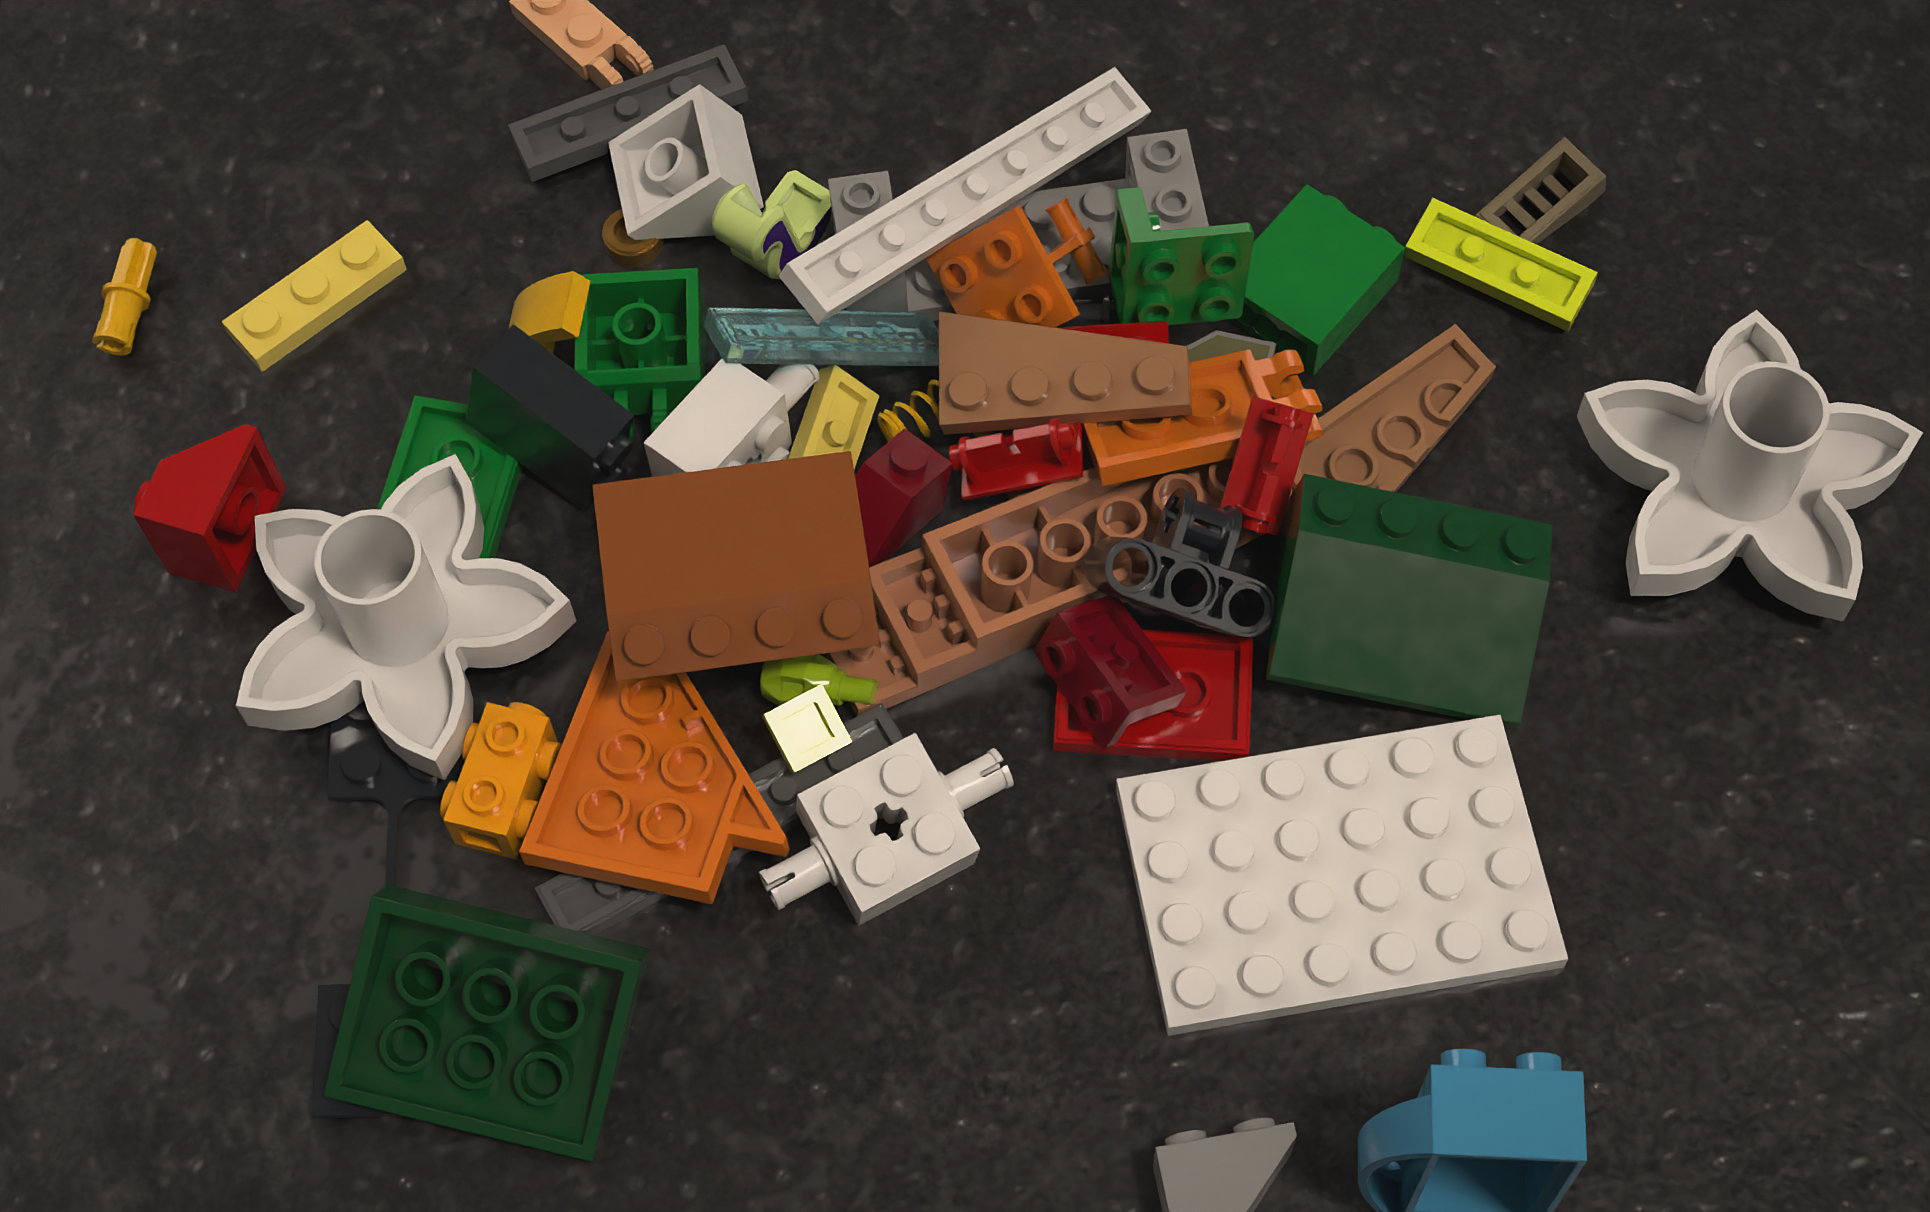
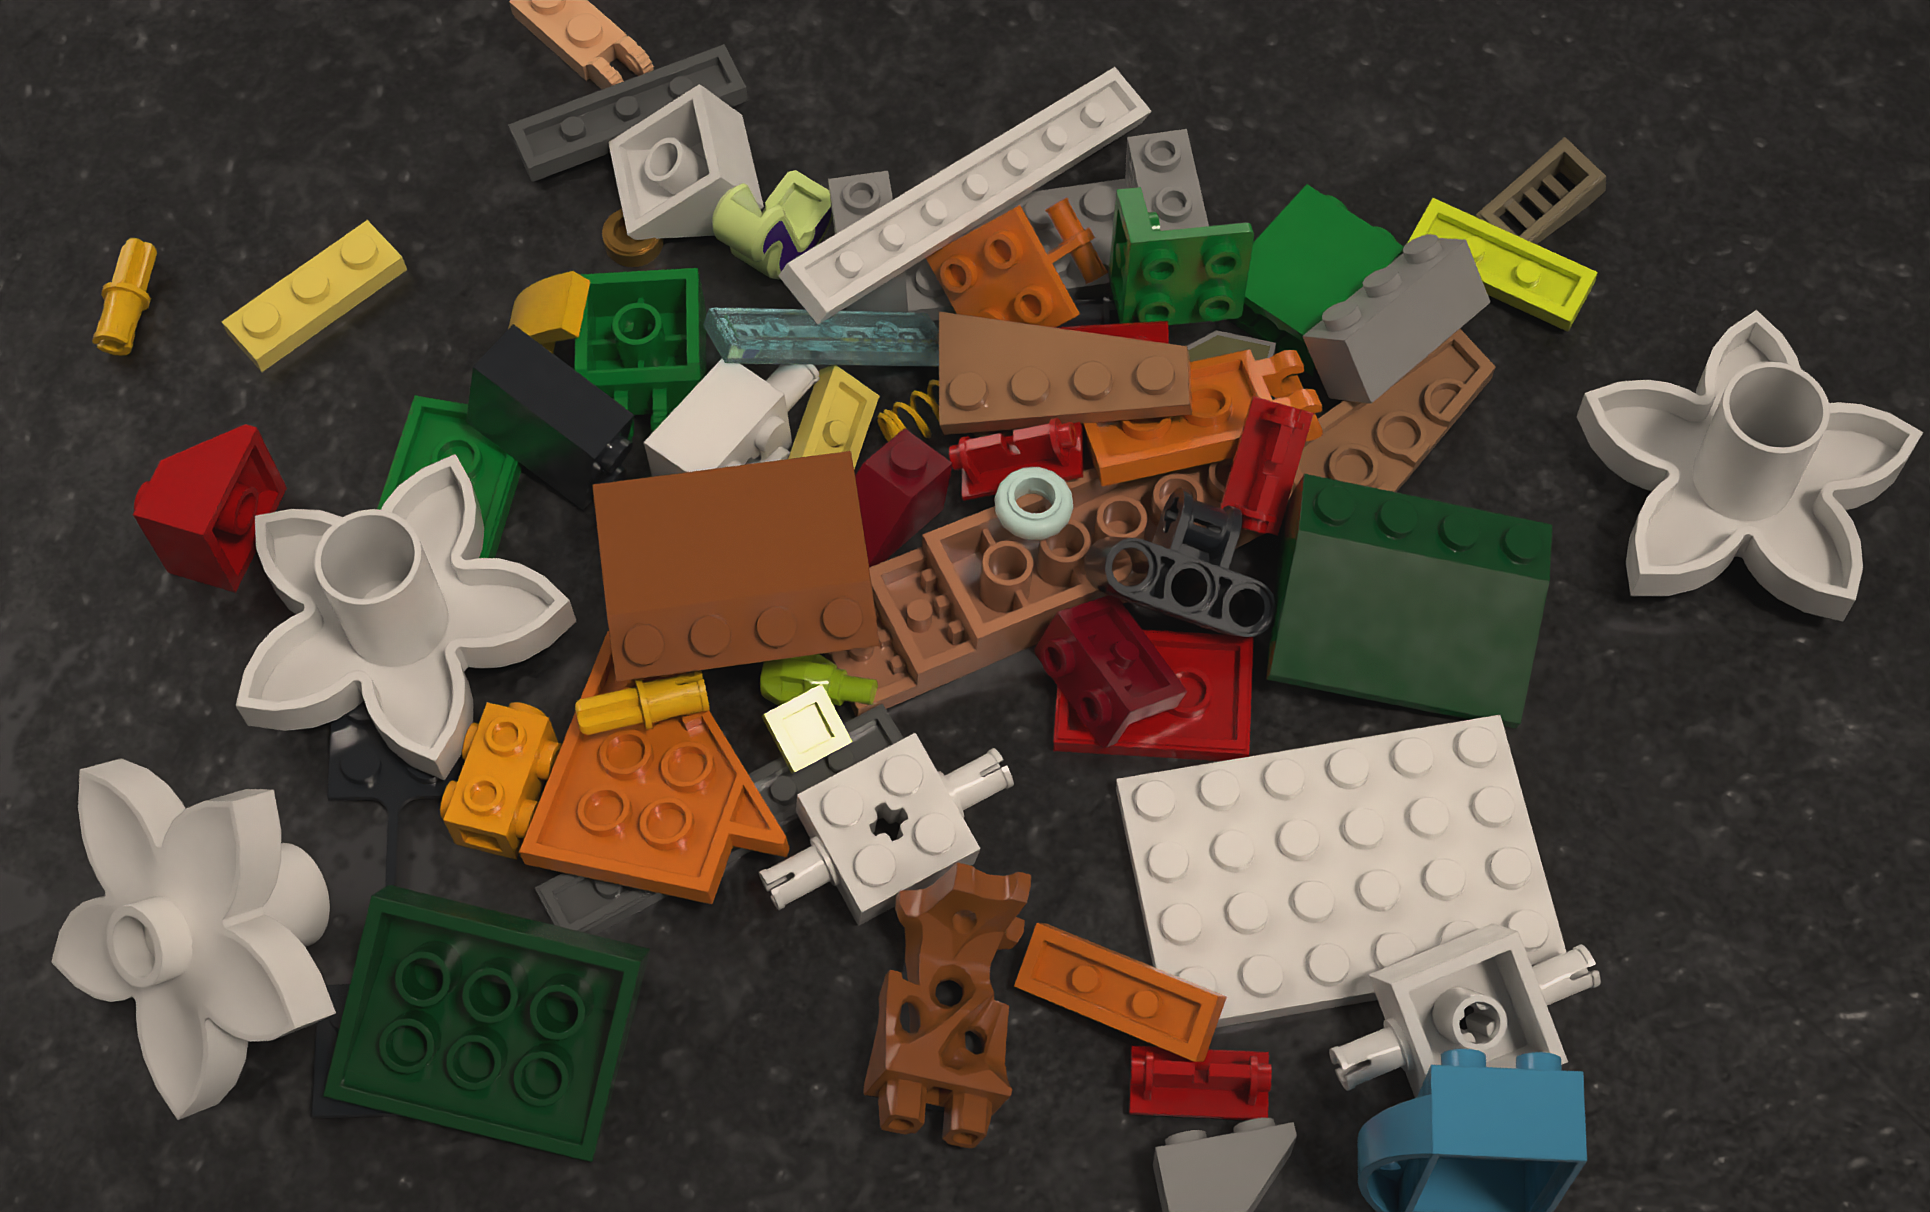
none -> white plant [51,758,336,1120]
none -> yellow axle [575,670,710,735]
none -> dark orange hips [864,862,1031,1148]
none -> light aqua piece [994,467,1073,540]
none -> orange plate [1014,923,1227,1062]
none -> red hinge [1129,1046,1272,1120]
none -> light grey brick [1303,234,1490,404]
none -> white brick [1329,924,1601,1098]

